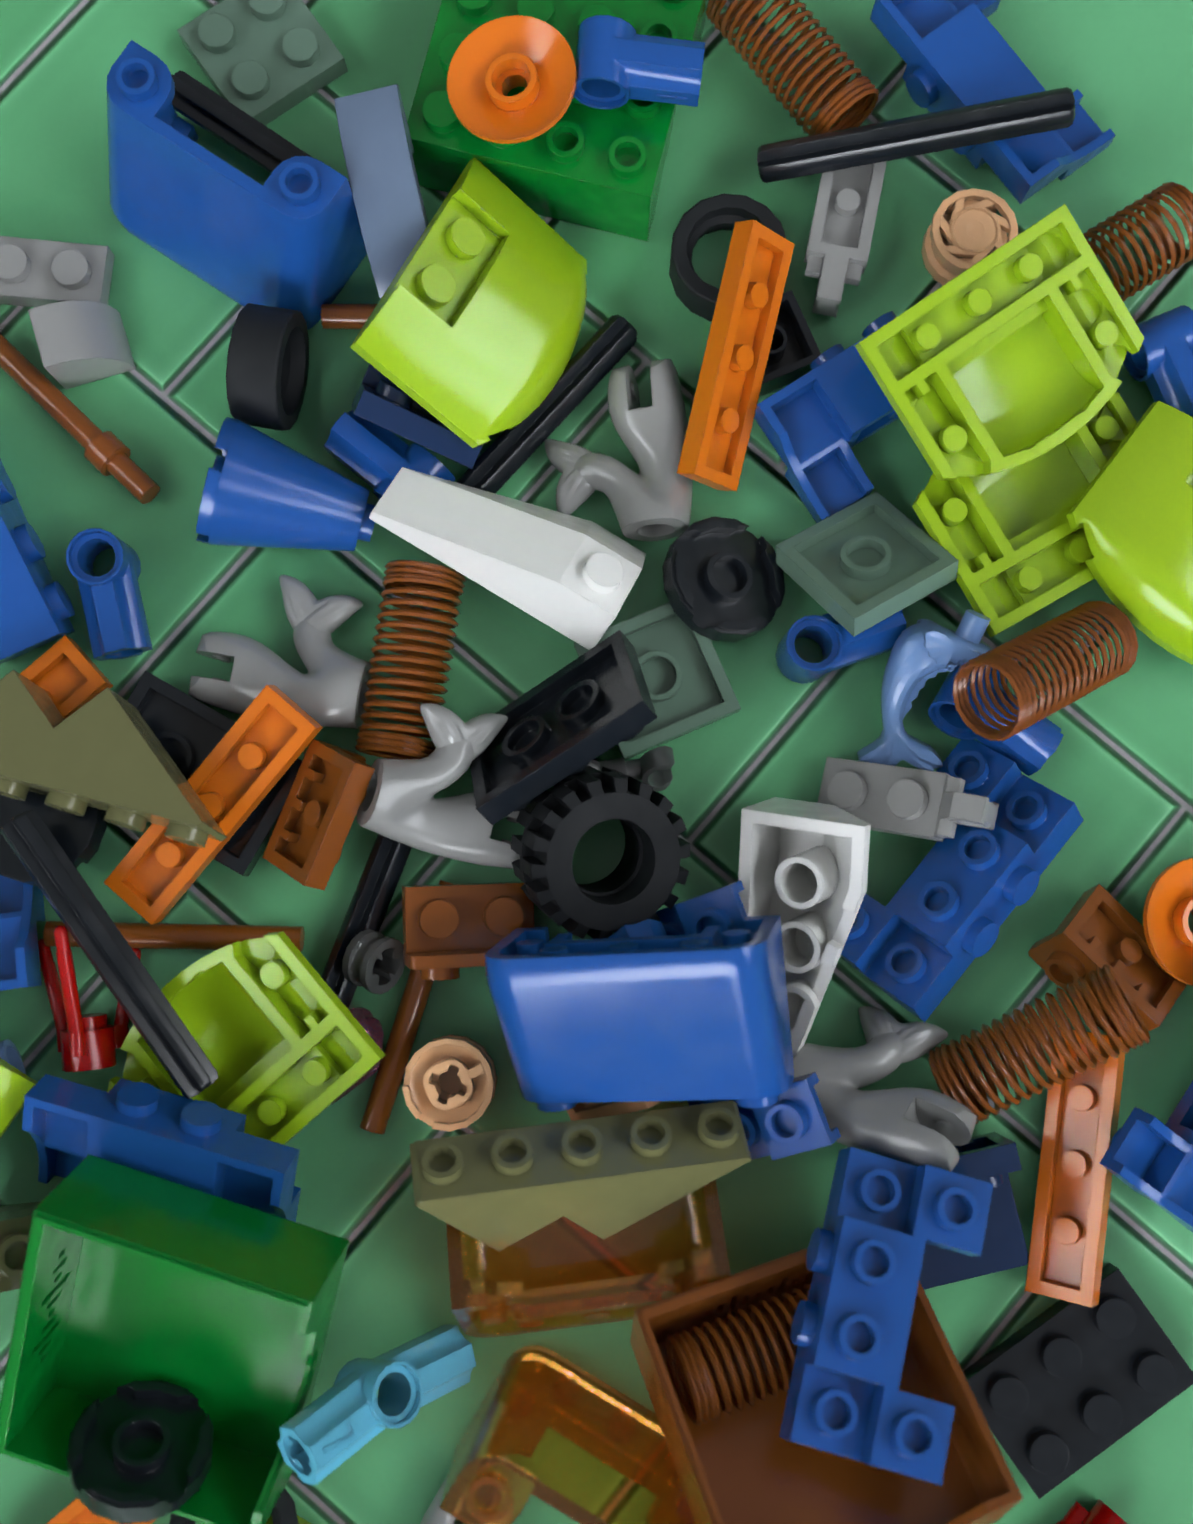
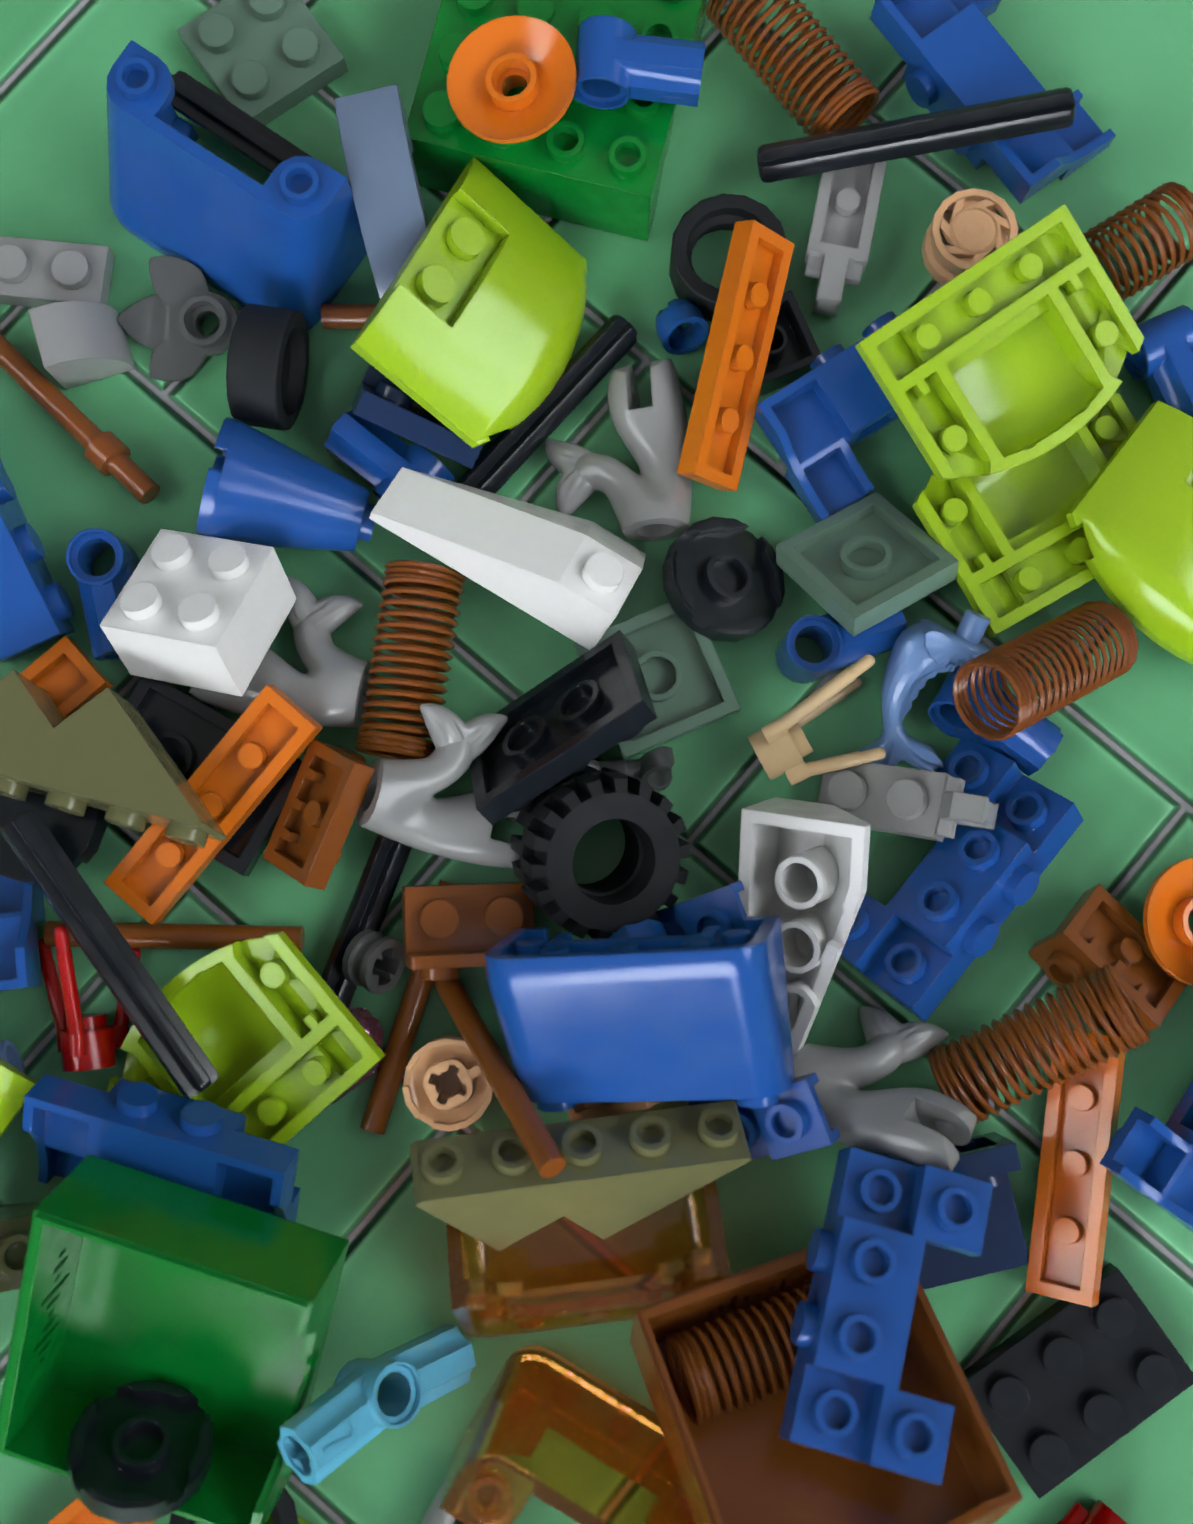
none -> white brick [100,529,297,697]
none -> dark grey plate [118,256,238,382]
none -> dark orange bar [433,978,566,1178]
none -> blue hinge [656,299,709,355]
none -> tan plant [747,654,886,786]

